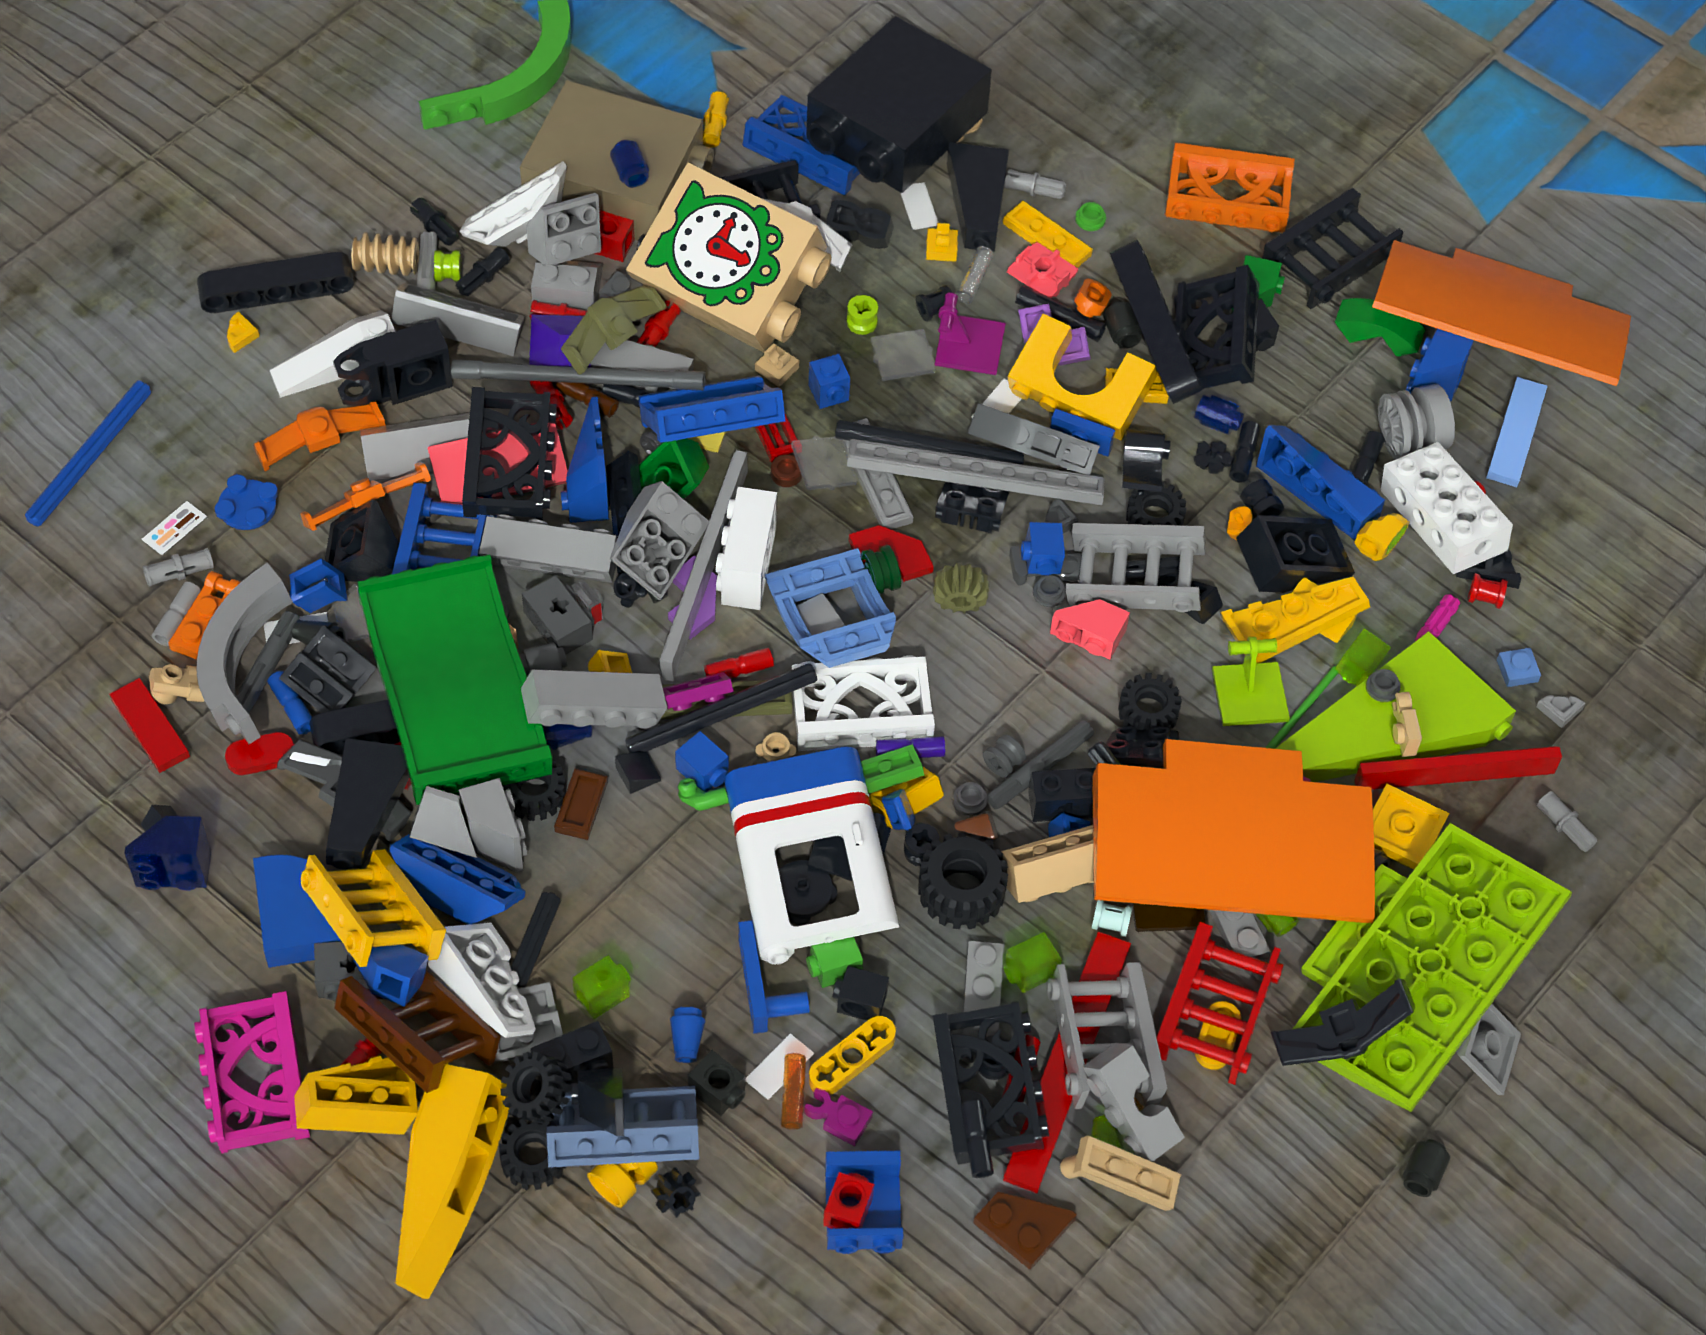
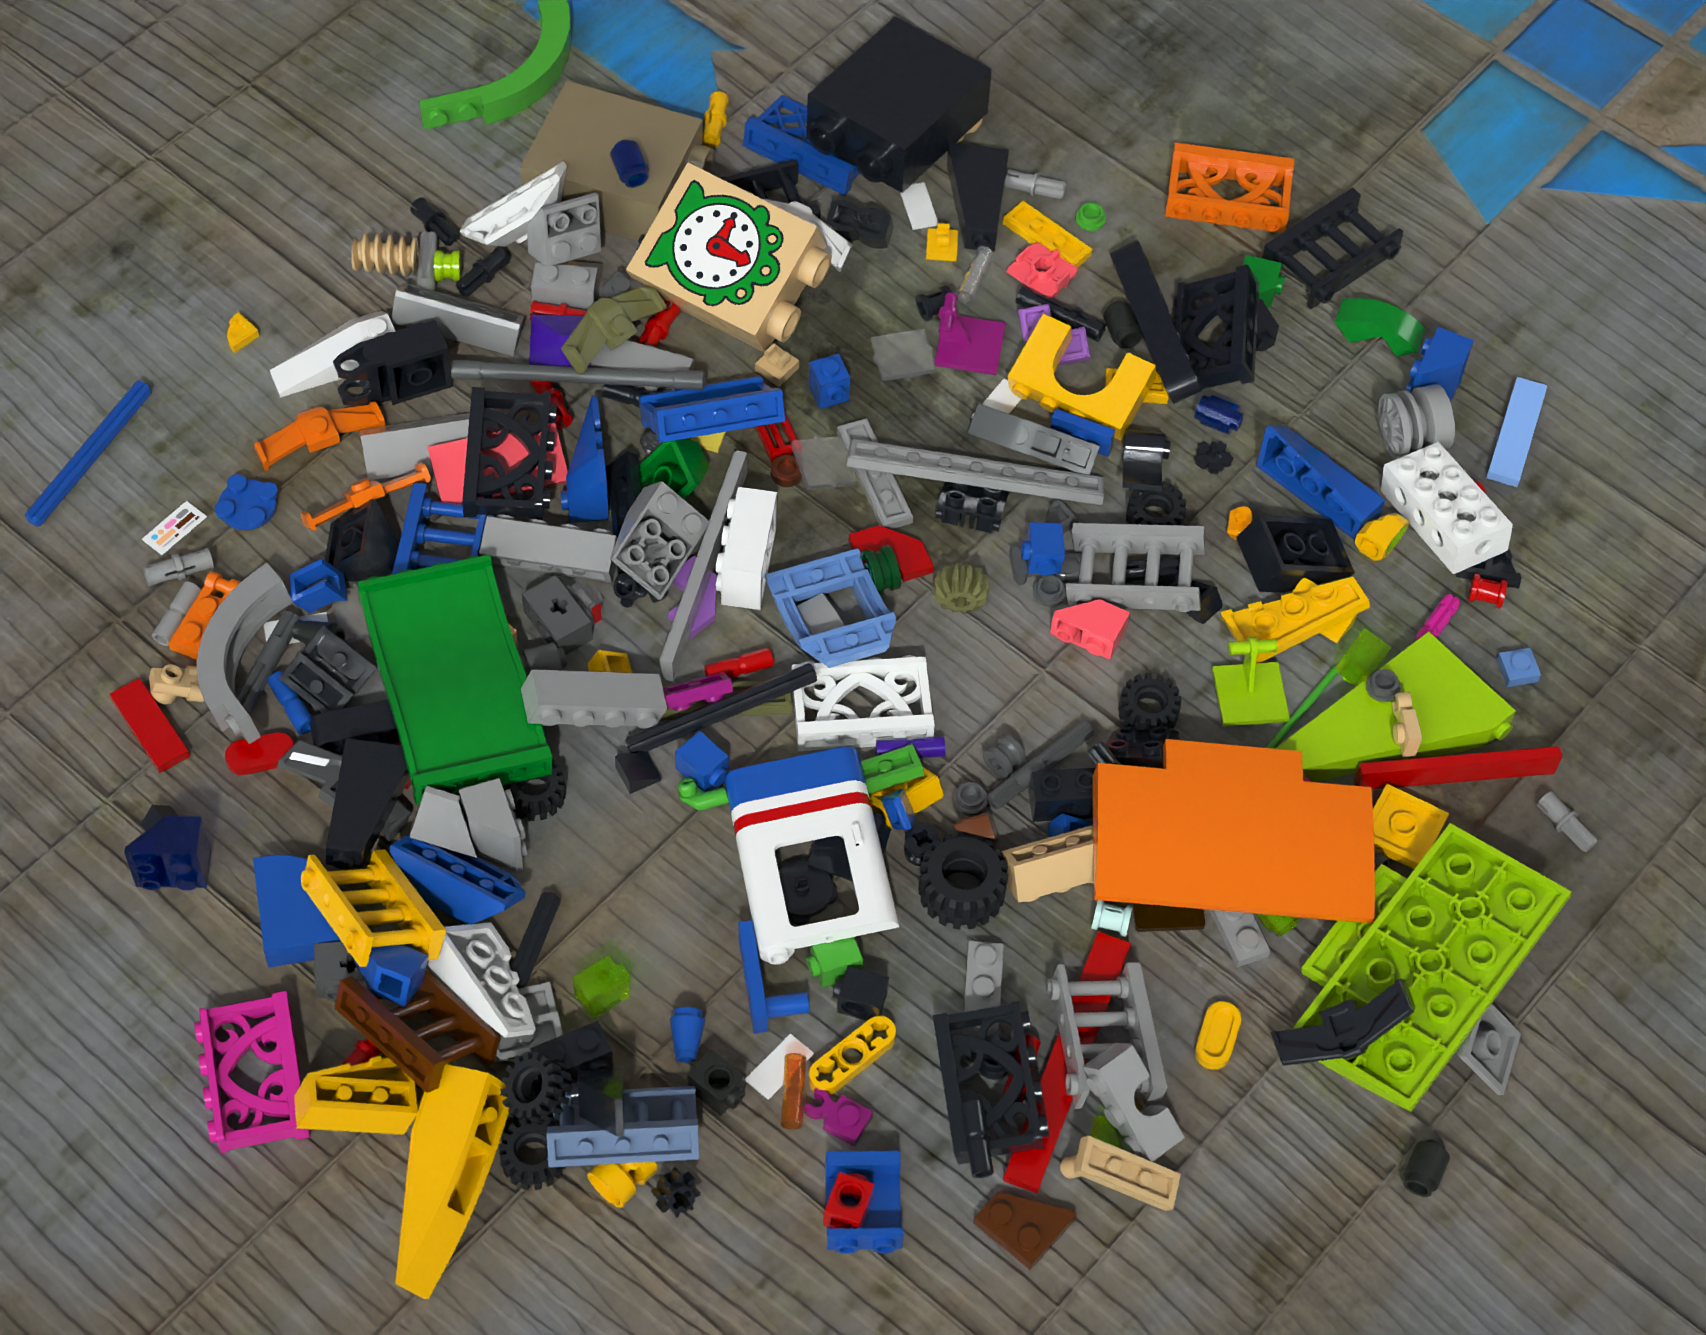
black beam [197,252,354,313] -> none
clear blue cone [542,724,592,750] -> none
reddish brown tile [554,768,608,840] -> none
reddish brown piece [555,382,619,418] -> none
red brick [594,210,634,262] -> none
tan plate [755,732,796,762] -> none
black axle [835,420,1024,465] -> none
lime wheel [847,295,879,335] -> none
clear neon green brick [1003,932,1062,994] -> none
orange plate [1074,279,1112,318] -> none
red fence [1157,922,1284,1085] -> none
black piece [1229,421,1261,482] -> none
black wheel [1240,479,1284,519] -> none
black piece [1351,431,1385,486] -> none
orange slope [1372,240,1631,386] -> none
light grey tile [1536,695,1586,728] -> none

